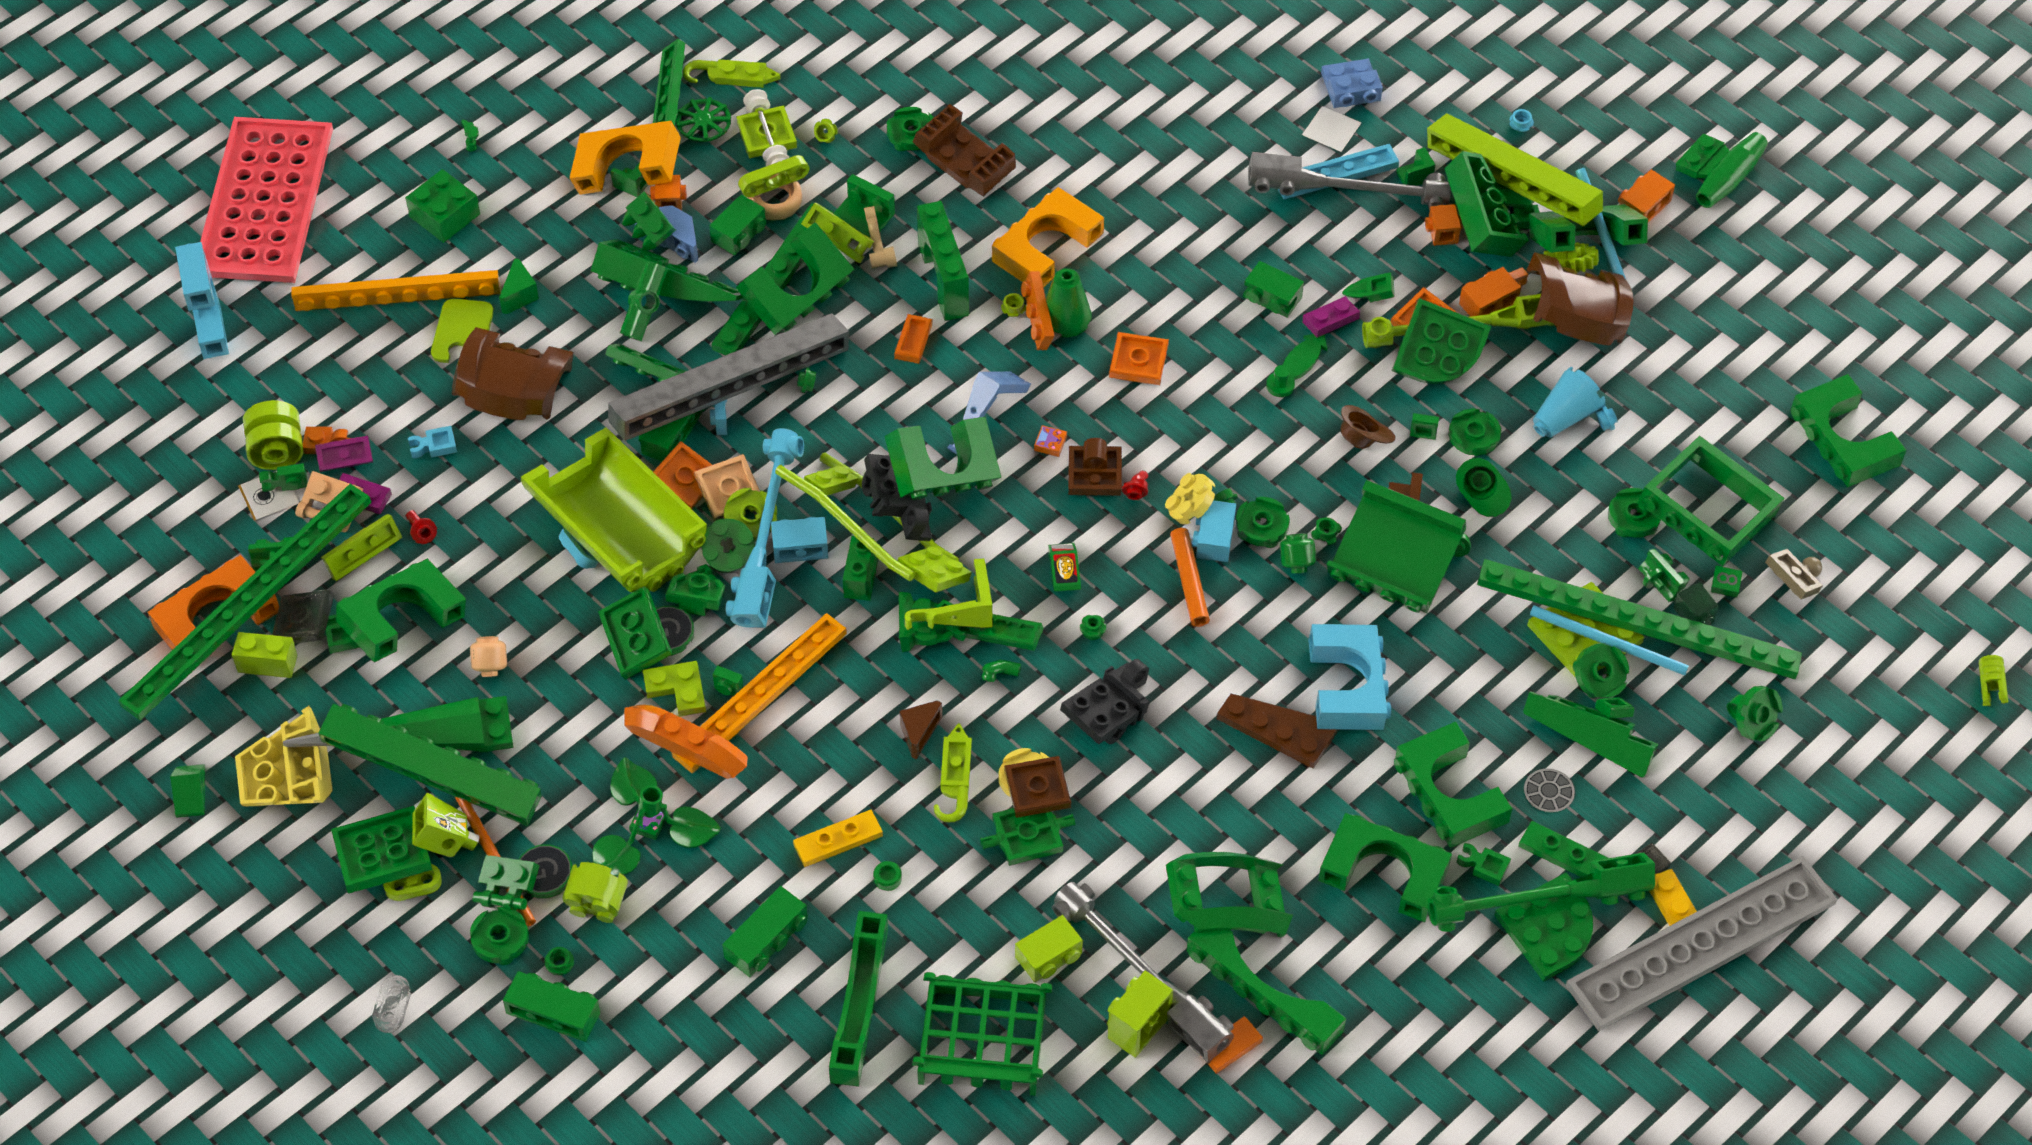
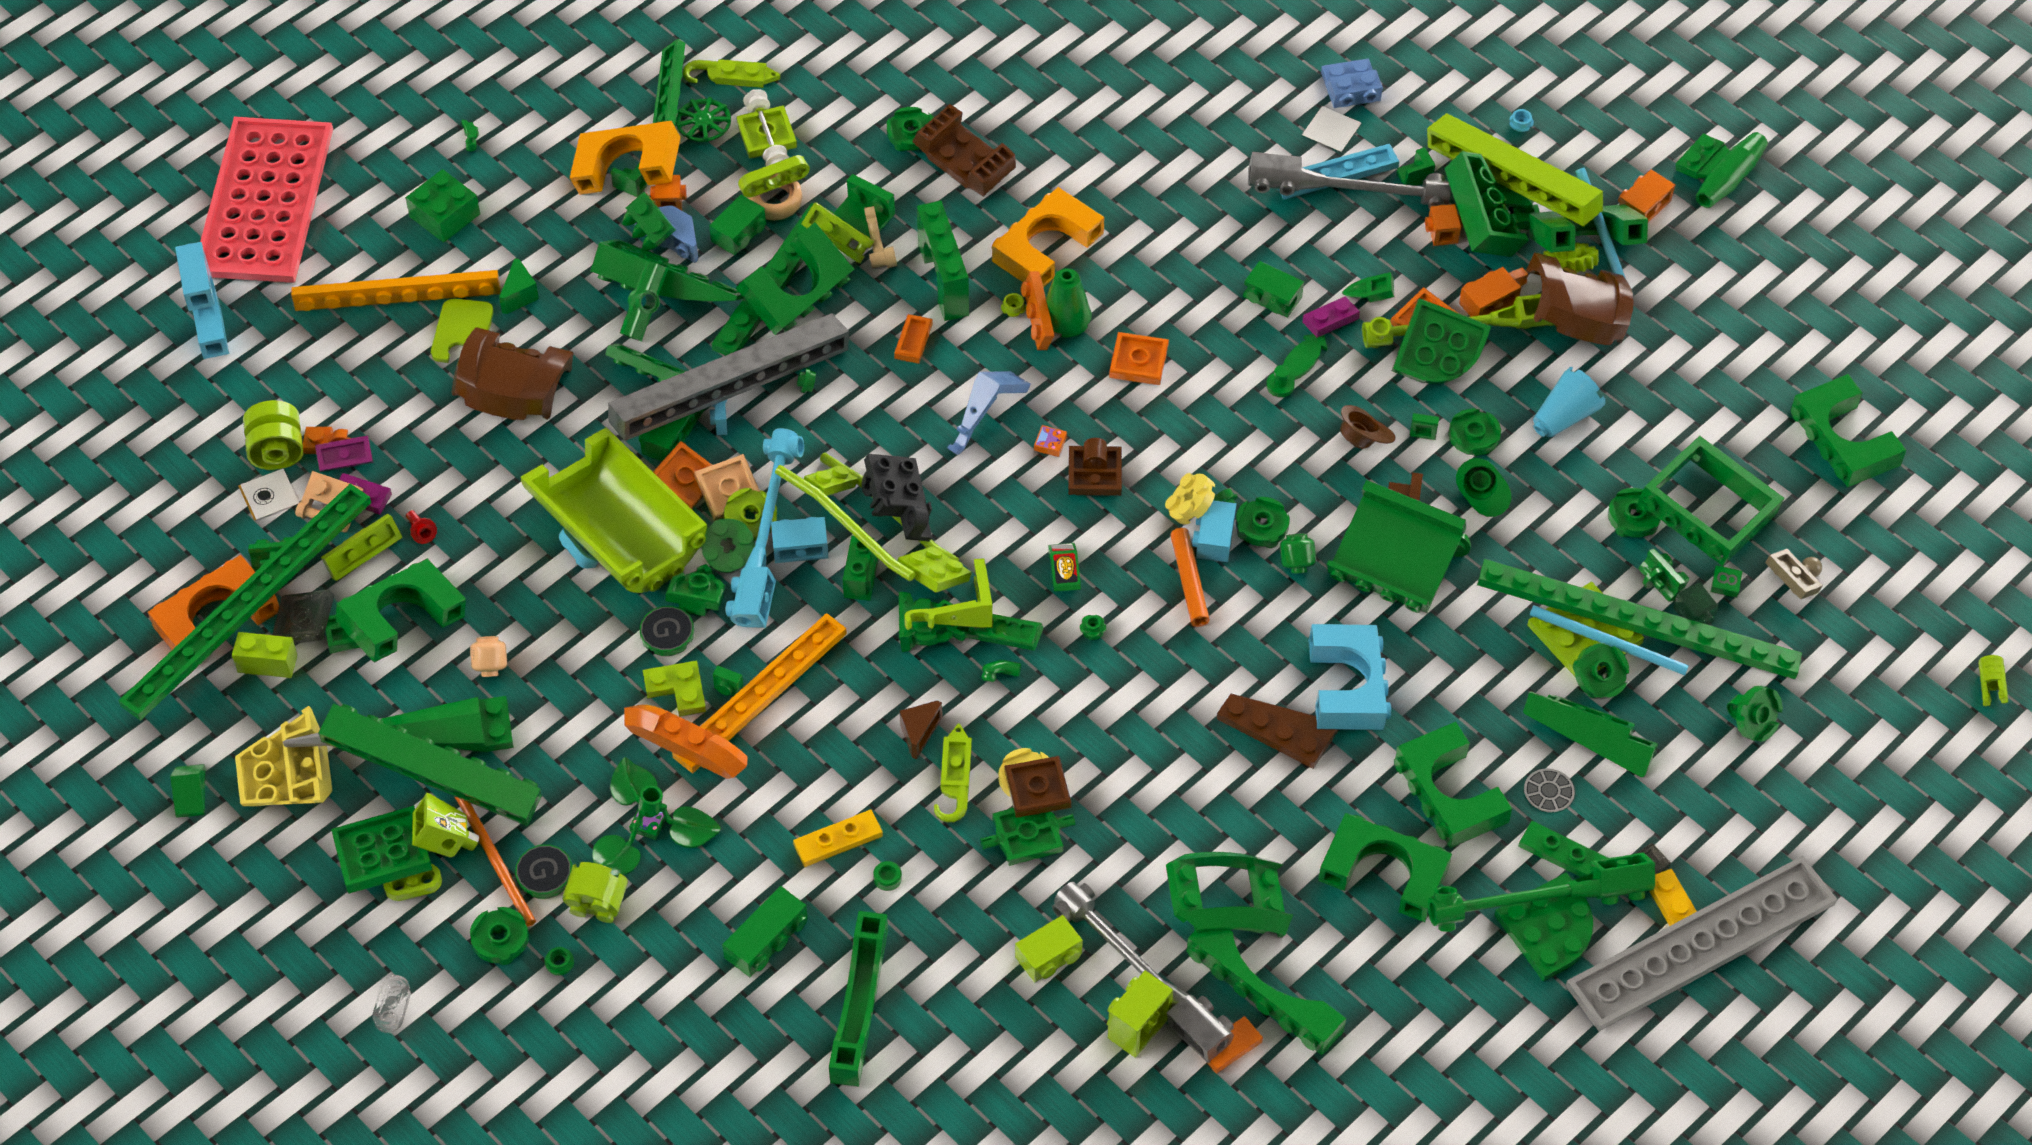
green plate [259,463,308,492] -> none
medium azure plate [408,426,457,458] -> none
green plate [472,855,540,911] -> none
green brick [503,971,601,1042] -> none
green tile [598,586,673,680] -> none
lime plate [814,119,838,143] -> none
green arch [884,417,1002,500] -> none
green window [912,972,1052,1096] -> none
black plate [1060,659,1150,744] -> none
red plate [1122,470,1148,500] -> none
green plate [1311,517,1342,545] -> none
green plate [1456,843,1511,886] -> none
green tile [1595,697,1634,718] -> none
medium azure plate [1596,405,1618,431] -> none

